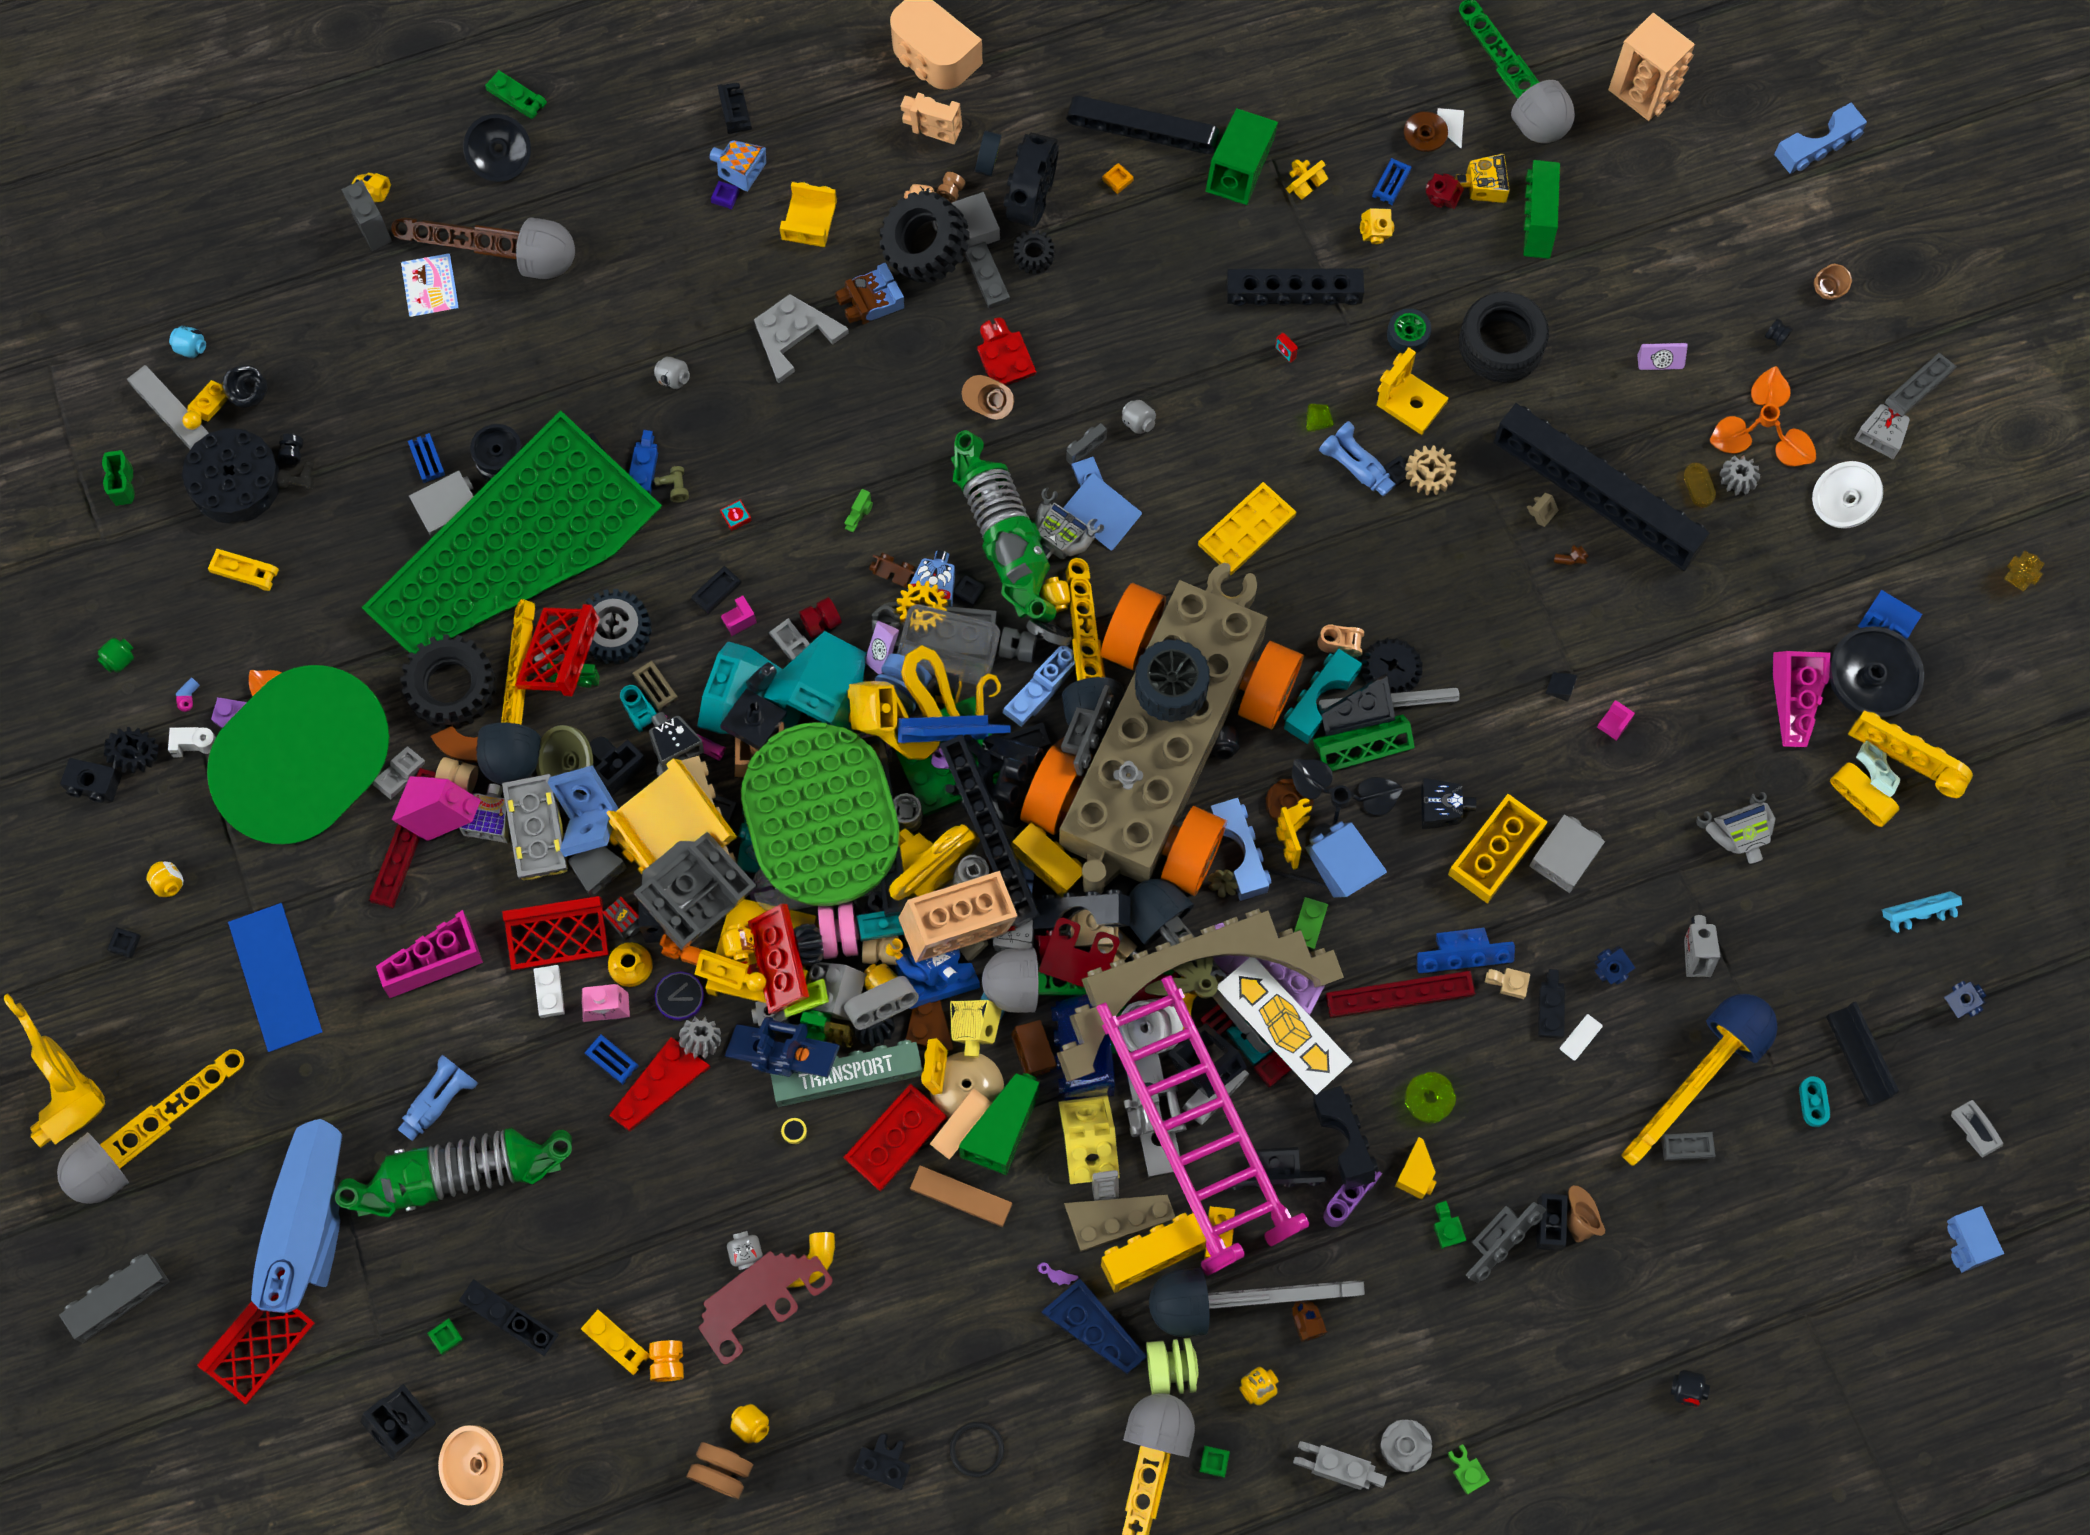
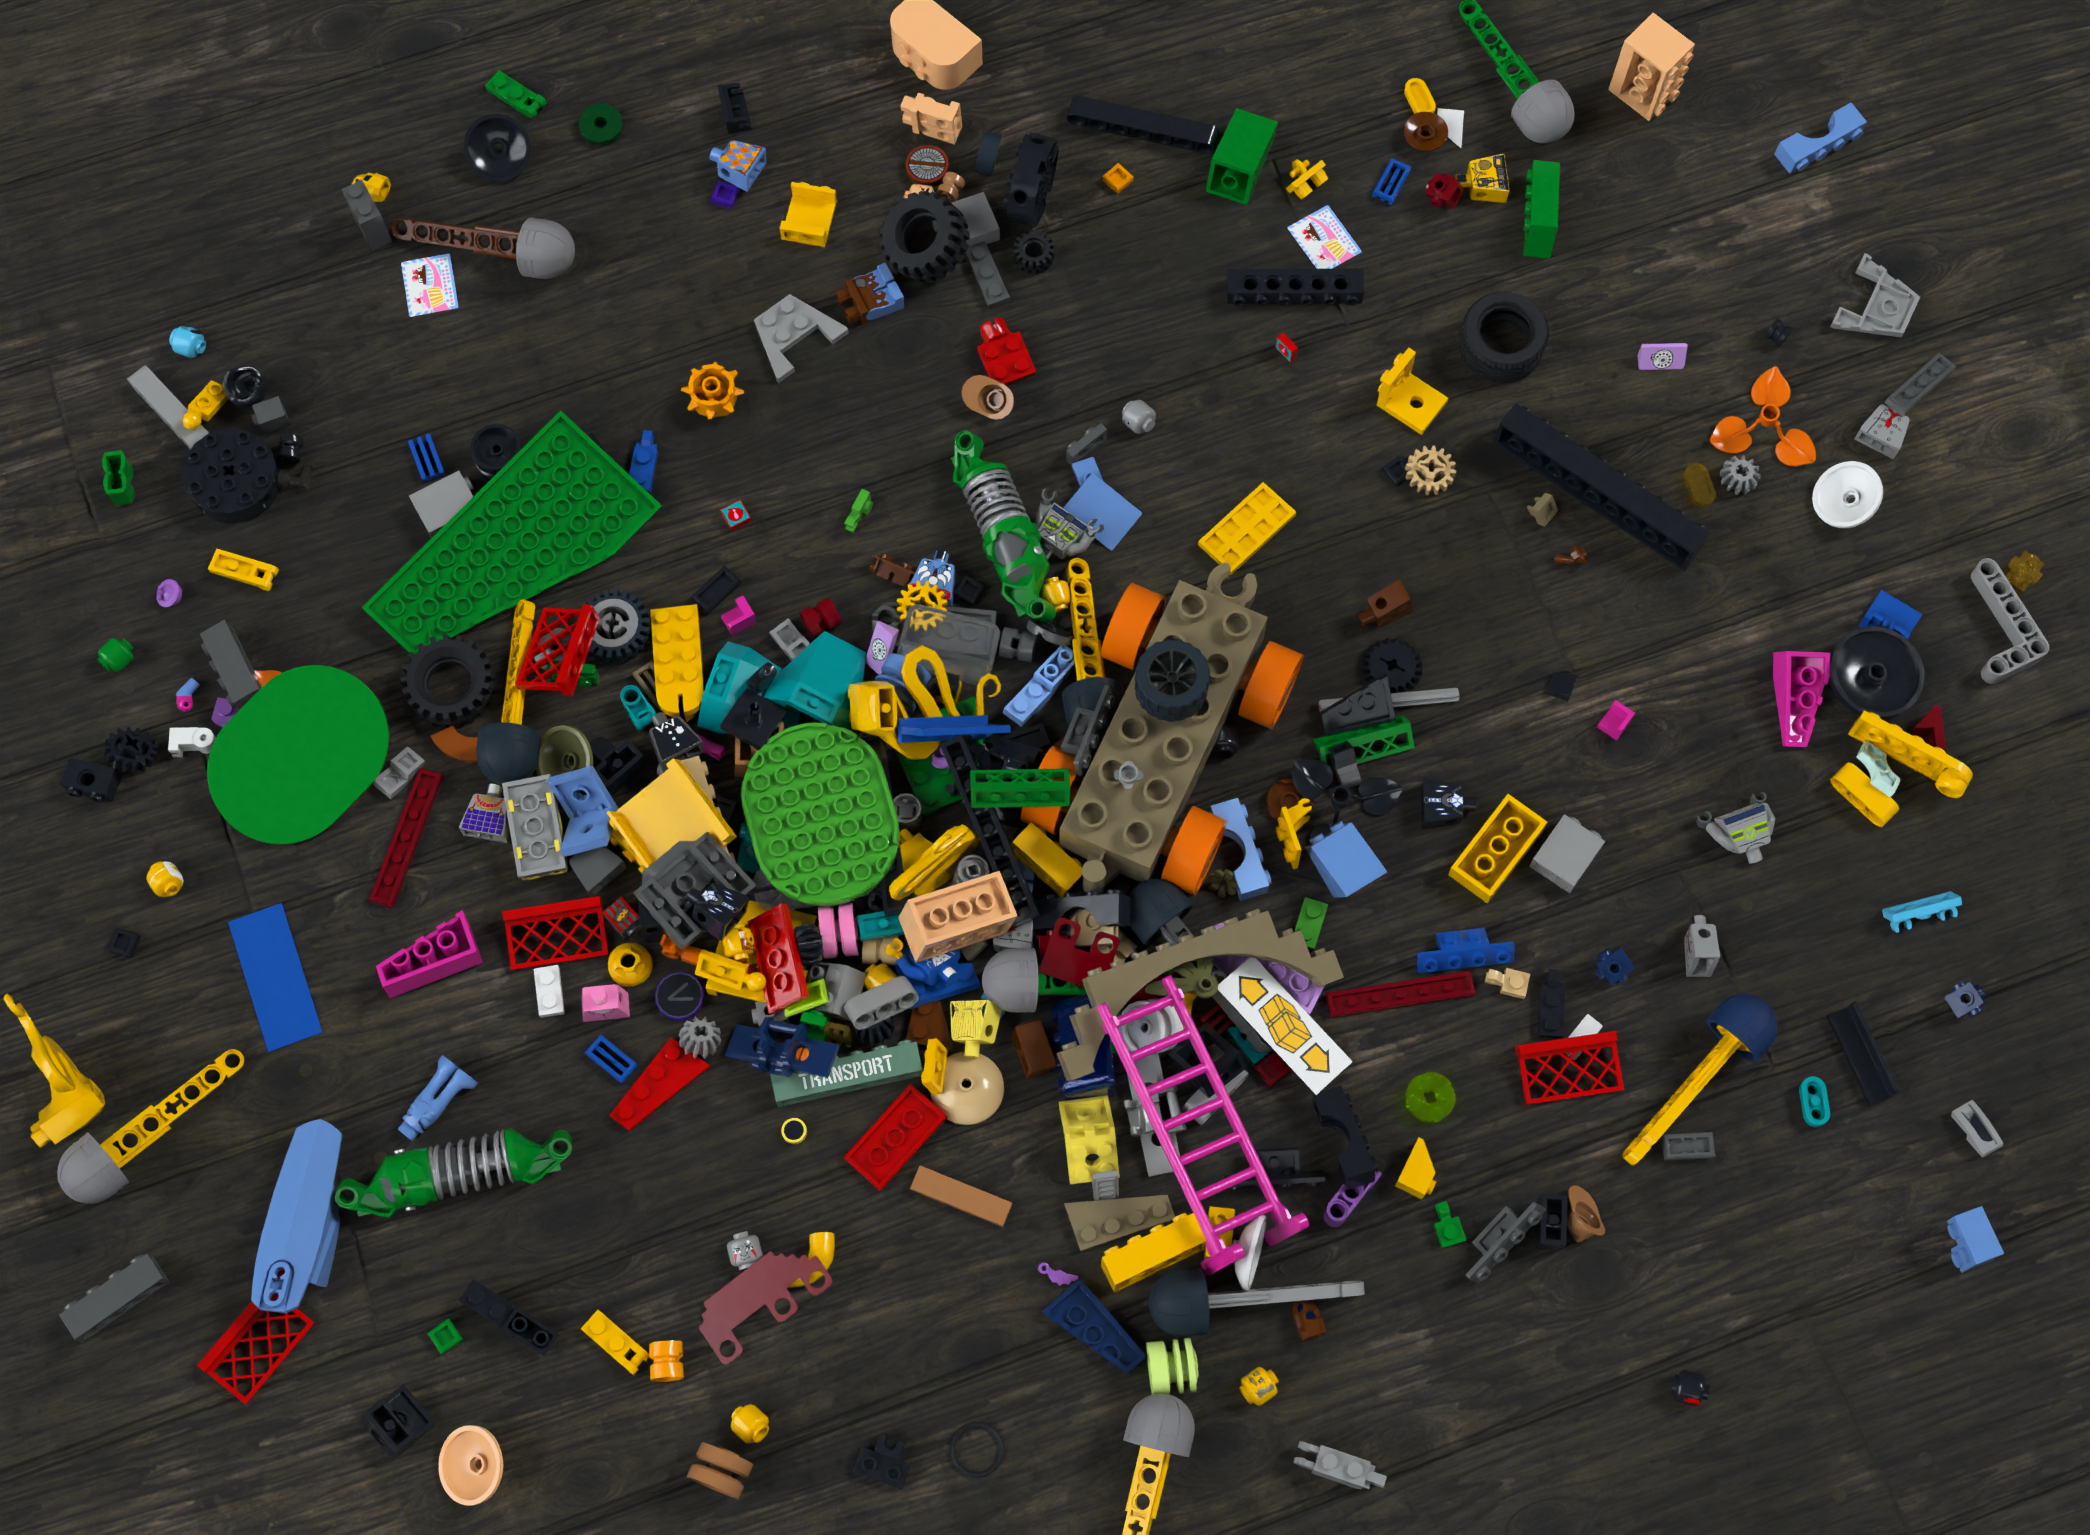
dark pink slope [392,776,481,840] -> none
tan wheel [435,757,478,793] -> none
light grey head [654,357,690,389] -> none
olive piece [654,466,689,502] -> none
light nougat beam [930,1088,993,1159] -> none
green slope [959,1073,1039,1175] -> none
green tile [1199,1446,1230,1478] -> none
teal arch [1284,648,1362,744] -> none
clear neon green slope [1307,404,1334,431] -> none
light nougat piece [1317,624,1364,657] -> none
medium blue piece [1319,421,1396,496] -> none
yellow brick [1360,208,1394,244] -> none
light grey tile [1380,1420,1432,1473] -> none
wheel [1387,309,1431,354] -> none
bright green plate [1447,1444,1490,1495] -> none
medium nougat hair [1813,264,1852,300] -> none
none -> medium lavender hat [156,579,182,607]
none -> dark grey brick [200,619,262,710]
none -> dark grey brick [251,396,291,434]
none -> dark green tile [579,103,623,145]
none -> yellow plate [650,604,704,722]
none -> light orange brick [681,362,744,419]
none -> black torso [686,883,750,941]
none -> tile [905,144,949,186]
none -> green fence [970,769,1070,808]
none -> white dish [1233,1215,1267,1291]
none -> sticker [1288,205,1362,269]
none -> leg [1327,741,1362,788]
none -> reddish brown torso [1357,580,1412,628]
none -> yellow tile [1404,78,1436,114]
none -> red fence [1514,1031,1624,1105]
none -> light grey wing [1830,253,1920,337]
none -> dark red slope [1910,705,1946,751]
none -> light grey beam [1971,558,2049,684]

